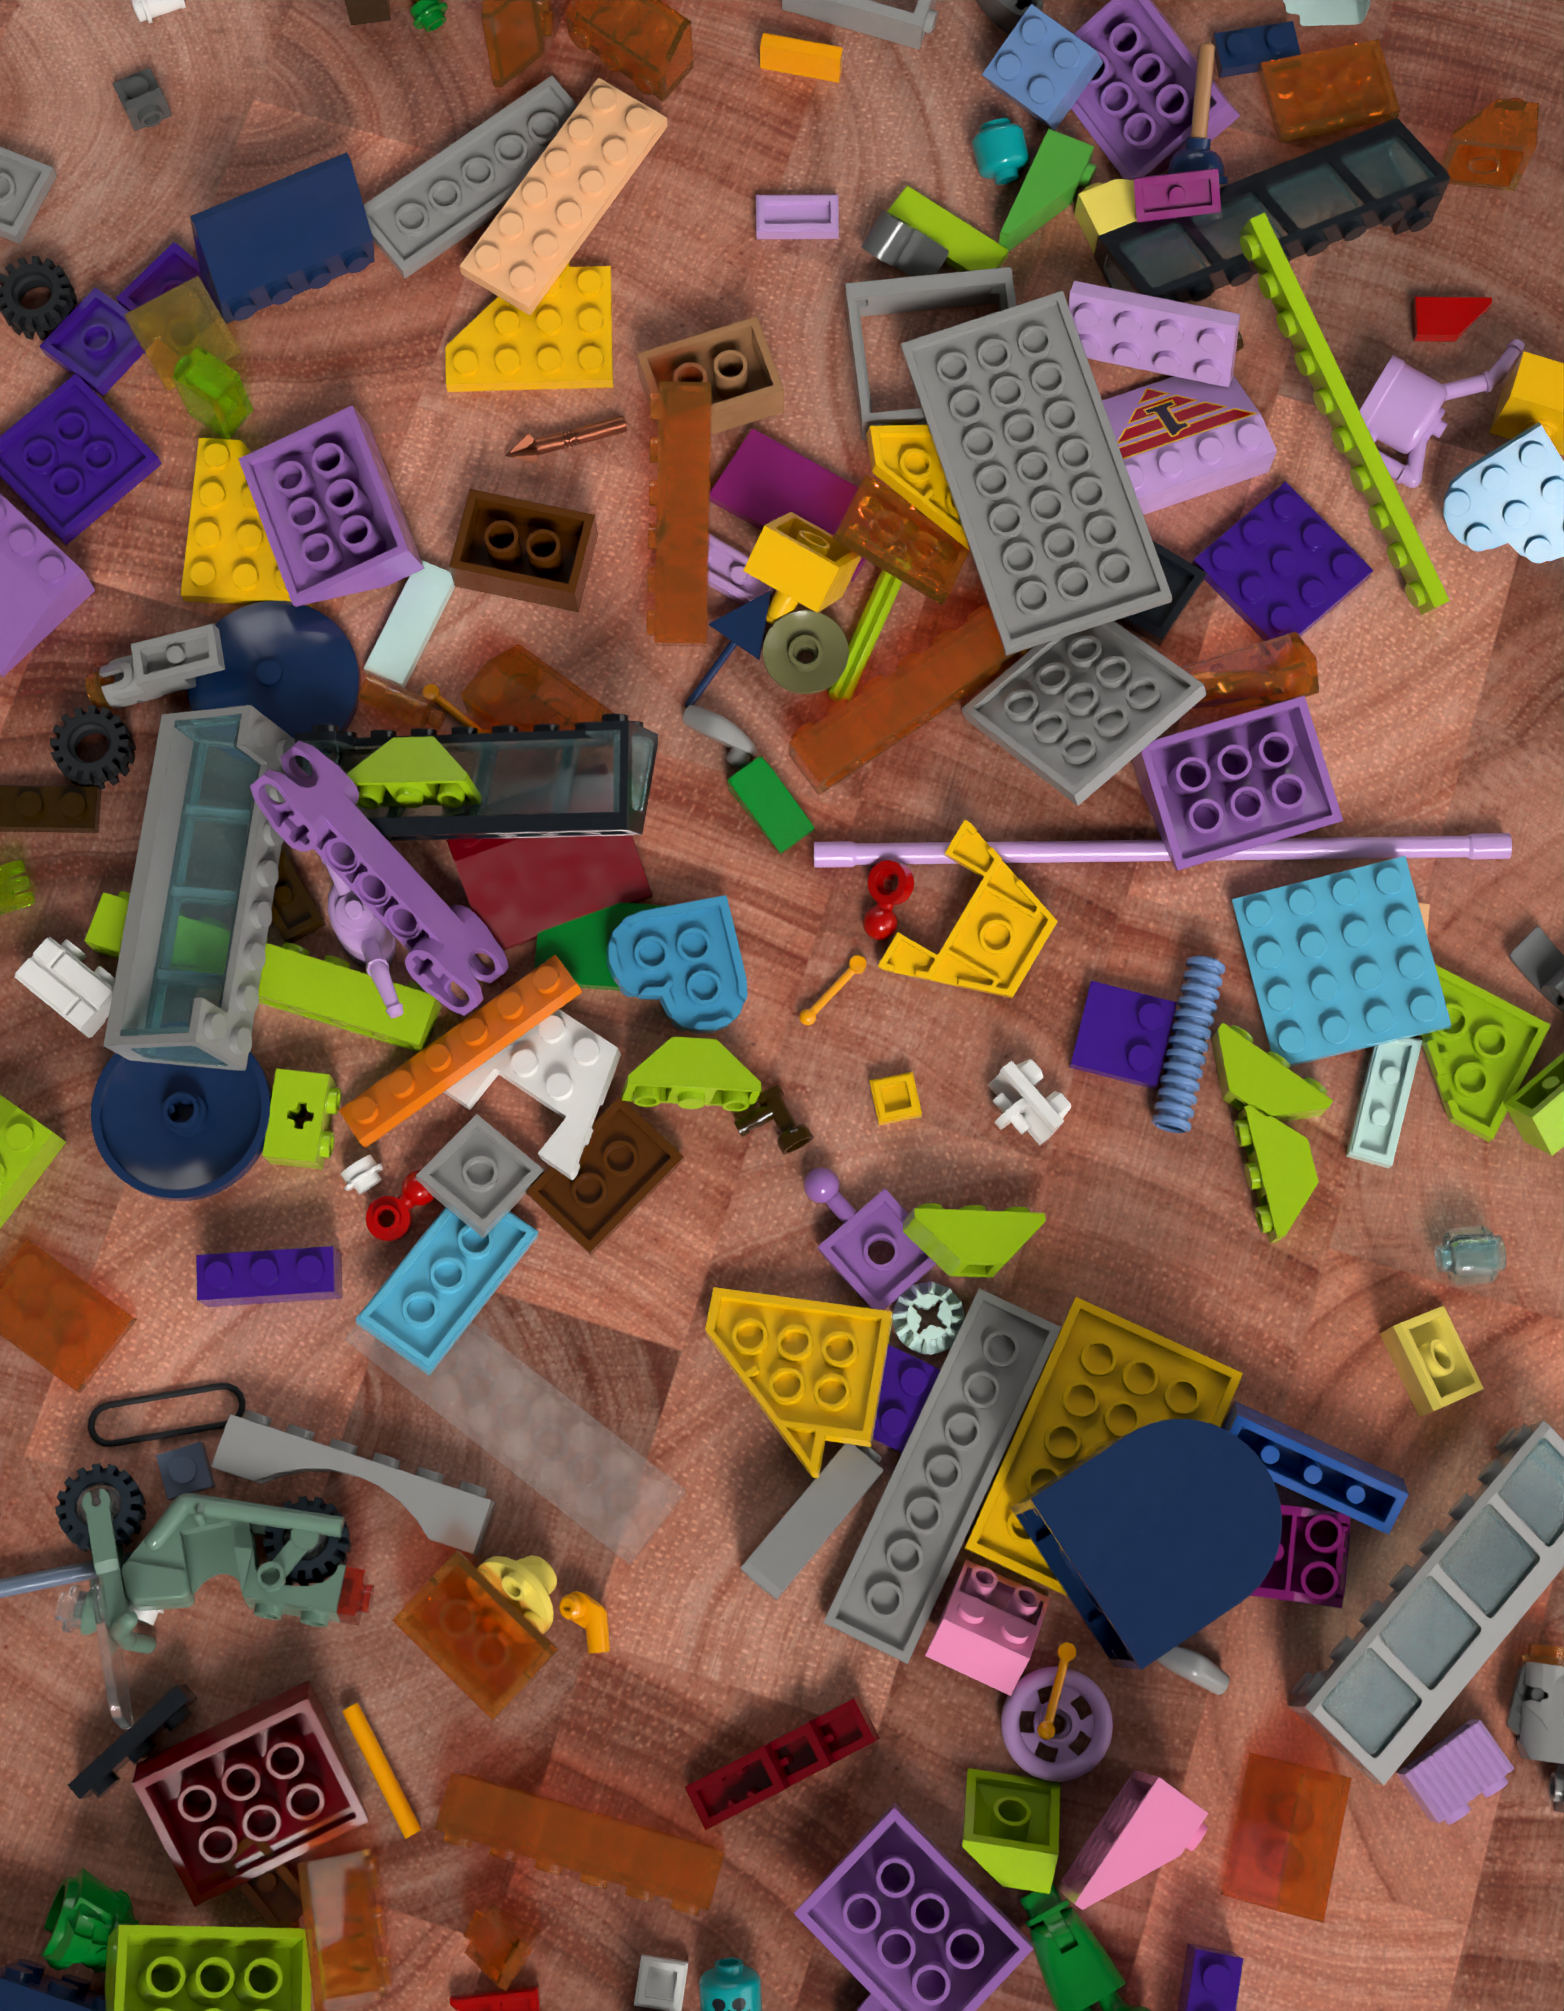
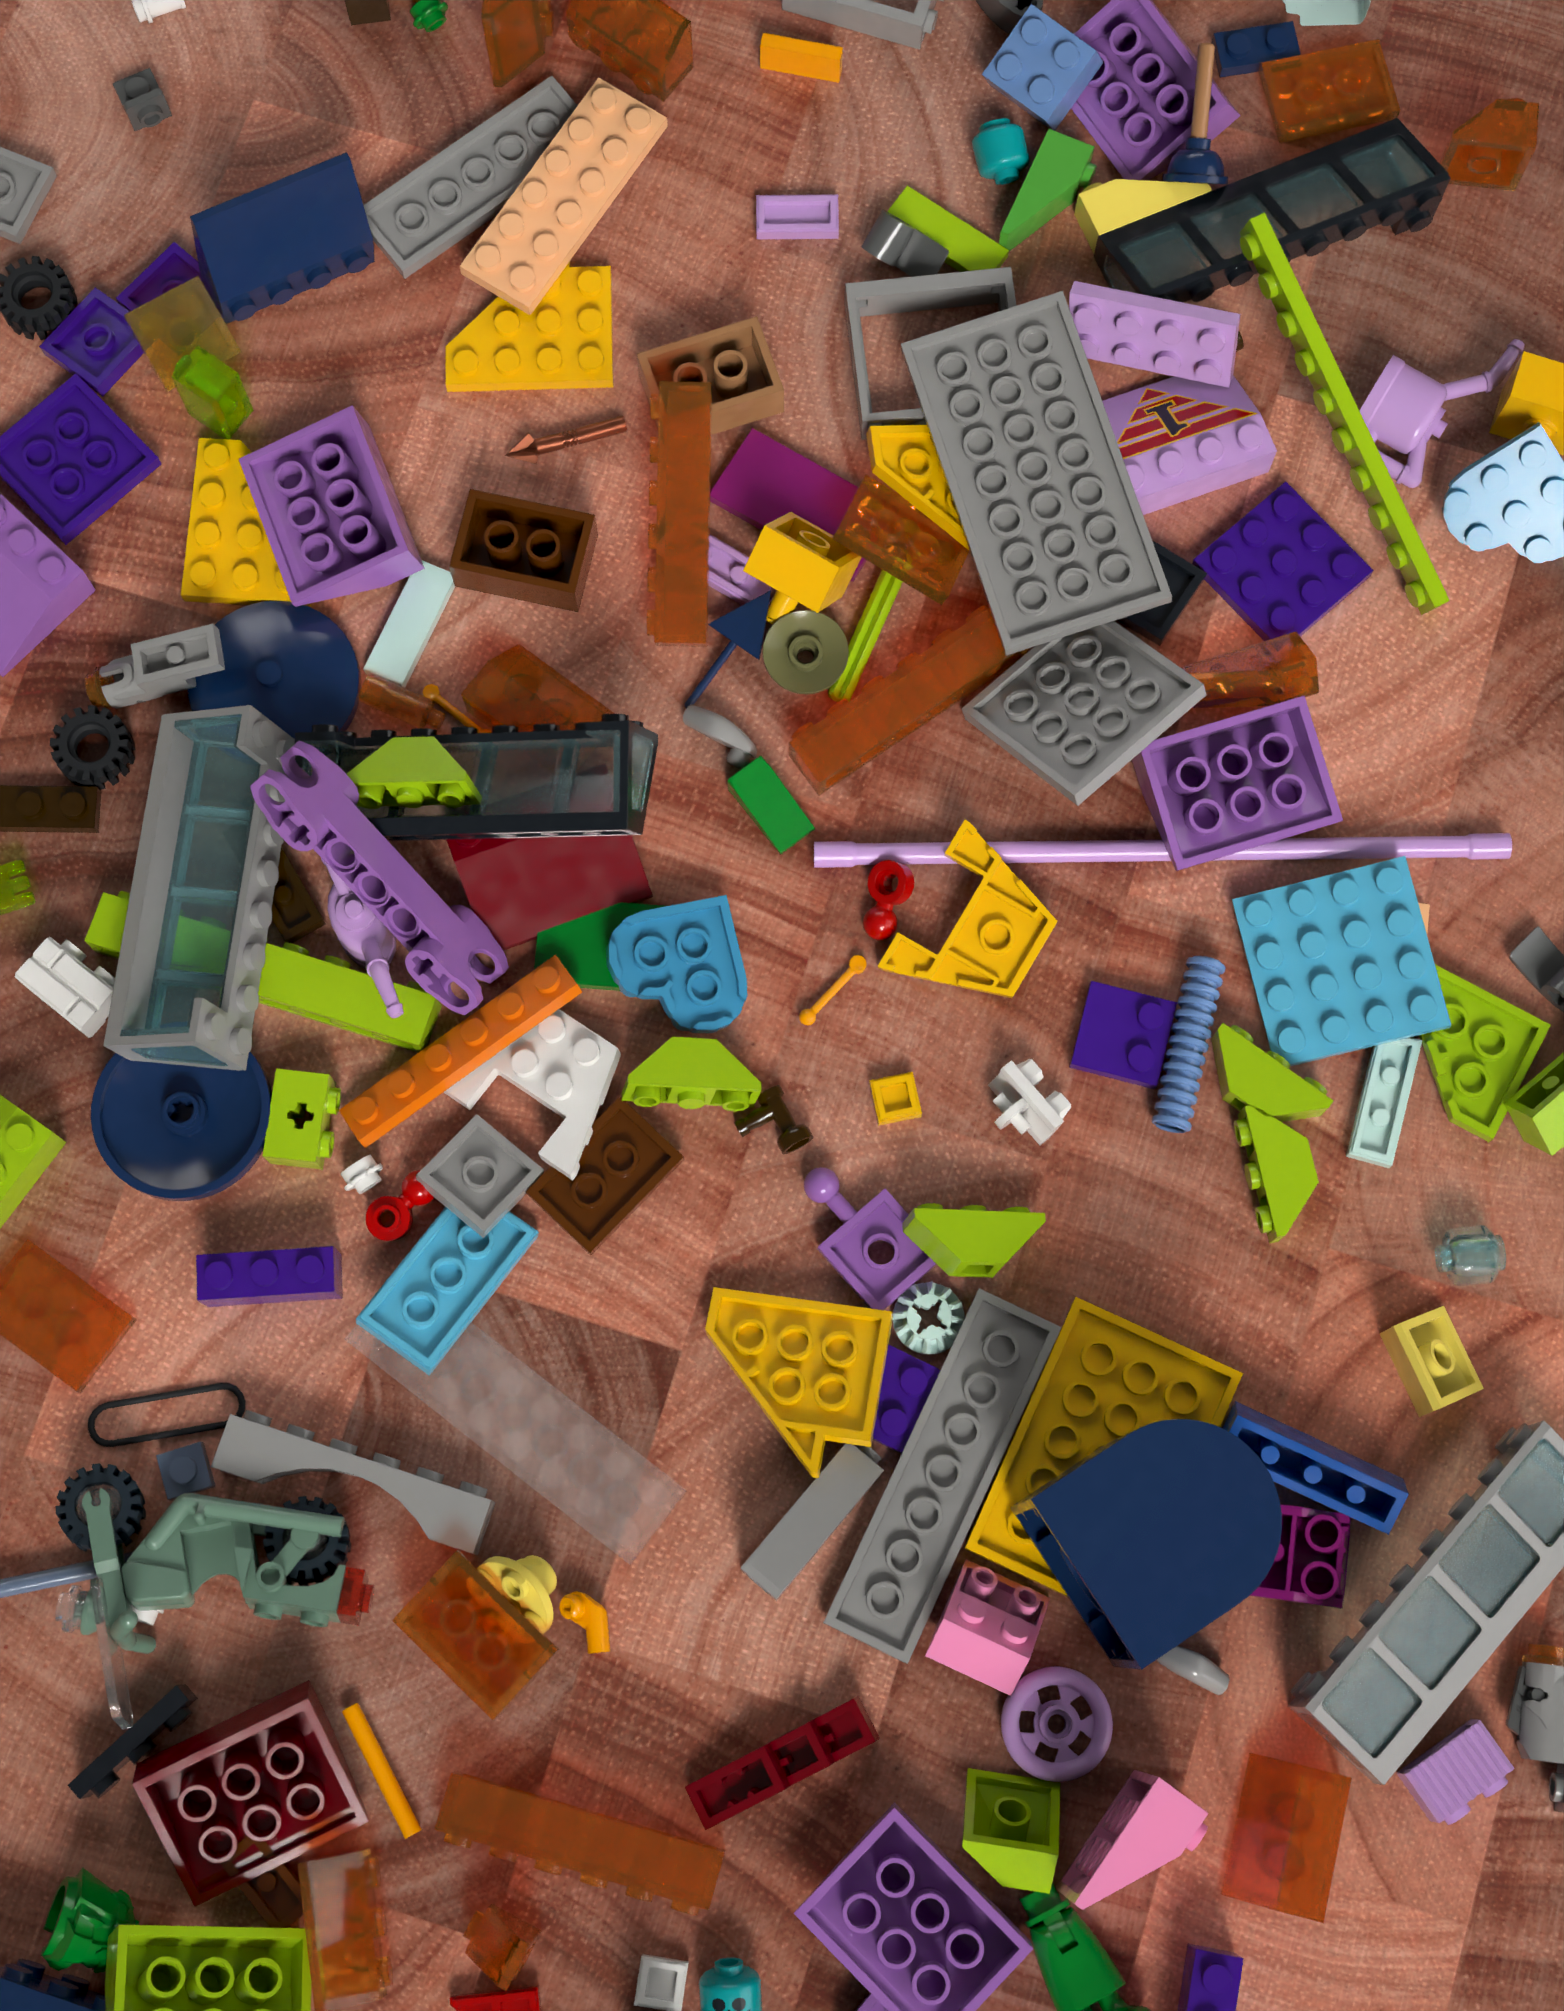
light orange hinge [1037,1642,1076,1740] -> none
magenta plate [1133,168,1221,222] -> none
red tile [1412,297,1492,342] -> none

